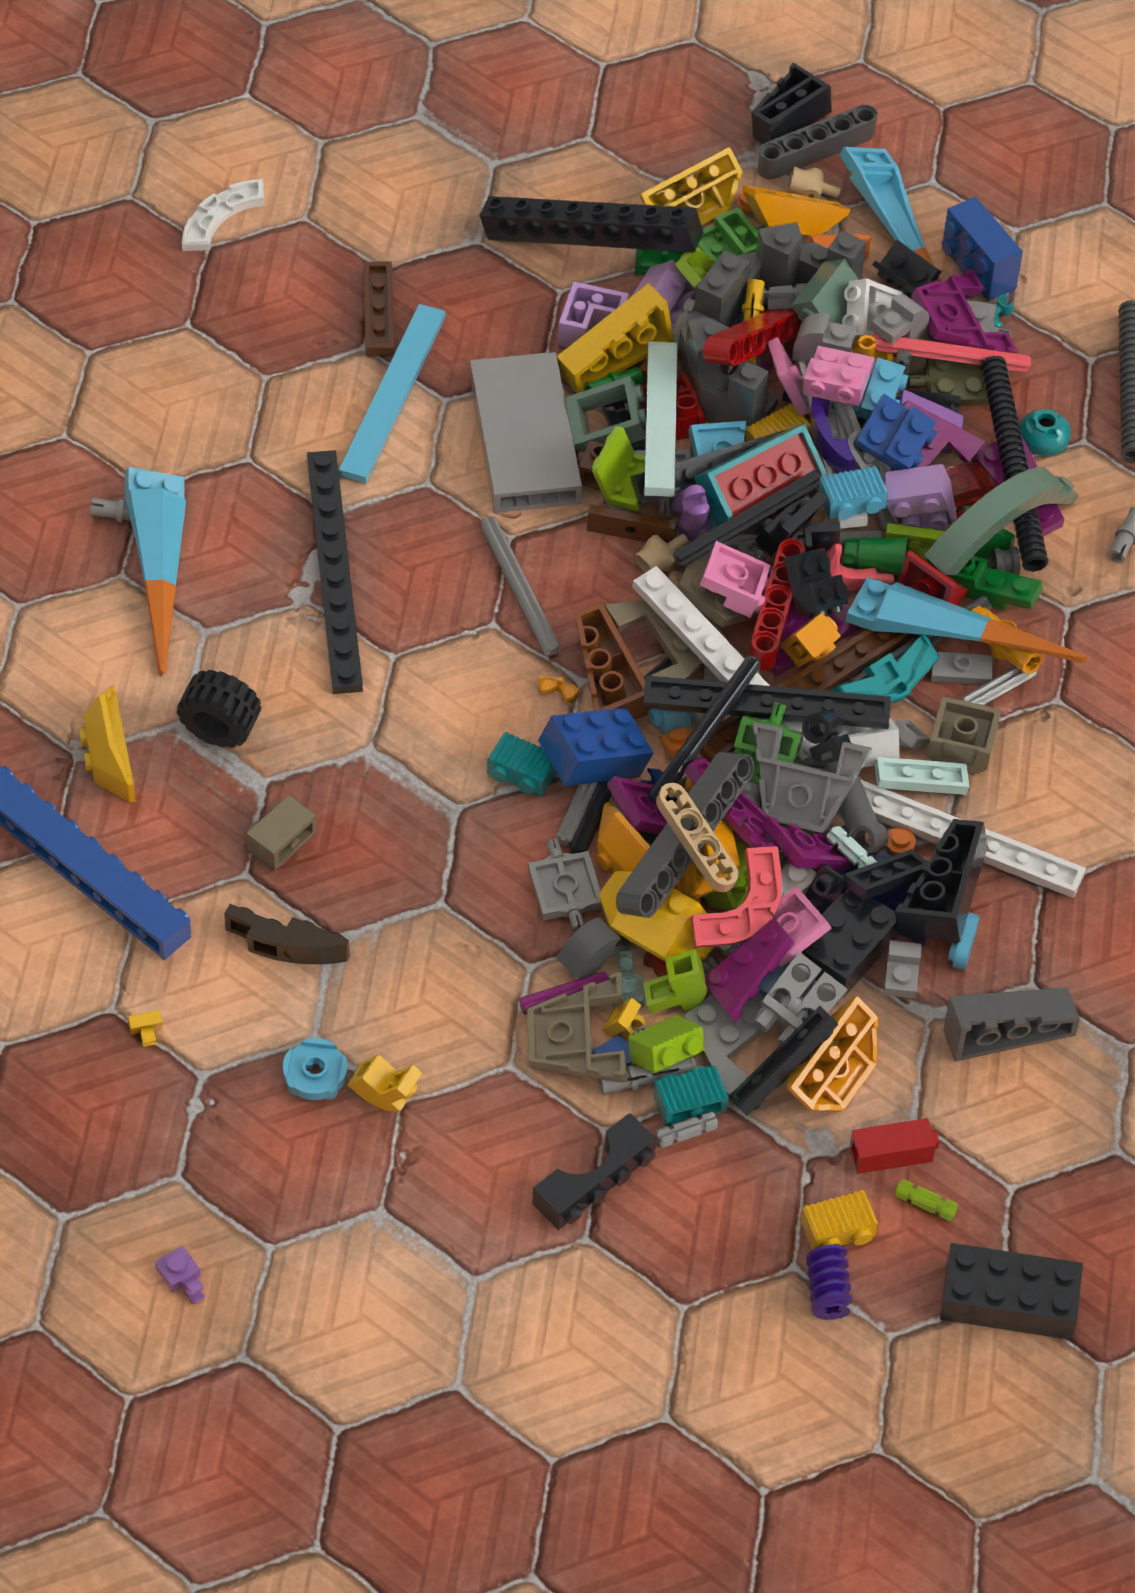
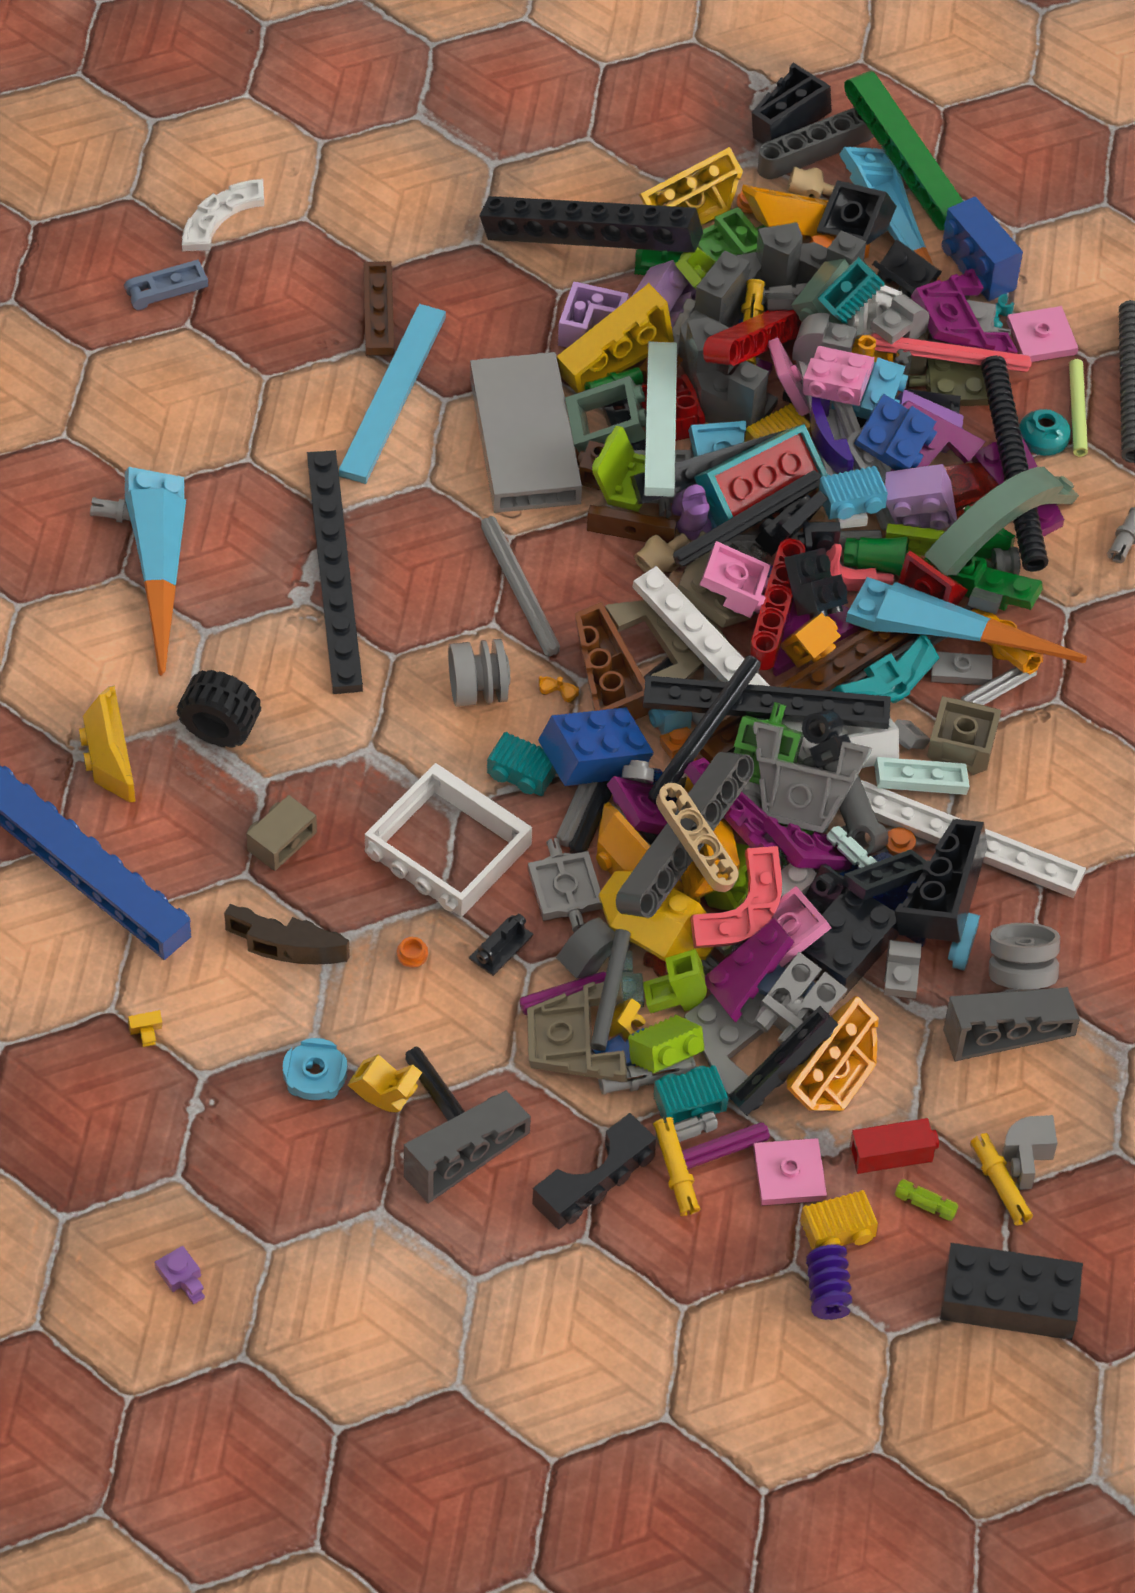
none -> sand blue plate [124,259,208,310]
none -> white window [365,763,532,917]
none -> orange plate [397,937,428,967]
none -> dark grey wedge [404,1091,531,1204]
none -> black axle [405,1046,465,1121]
none -> light grey wheel [448,639,510,707]
none -> black hinge [469,914,533,976]
none -> dark grey piece [590,929,631,1051]
none -> light grey plate [621,760,655,785]
none -> yellow pin [653,1117,701,1216]
none -> magenta axle [682,1122,770,1169]
none -> bright pink plate [753,1138,827,1205]
none -> black slope [817,180,897,245]
none -> teal brick [817,257,885,324]
none -> green beam [844,71,963,231]
none -> dark grey tile [968,587,1003,614]
none -> yellow pin [970,1133,1033,1226]
none -> light grey wheel [989,923,1060,990]
none -> light grey brick [1002,1115,1057,1190]
none -> bright pink plate [1007,306,1078,362]
none -> yellowish green piece [1069,359,1088,457]

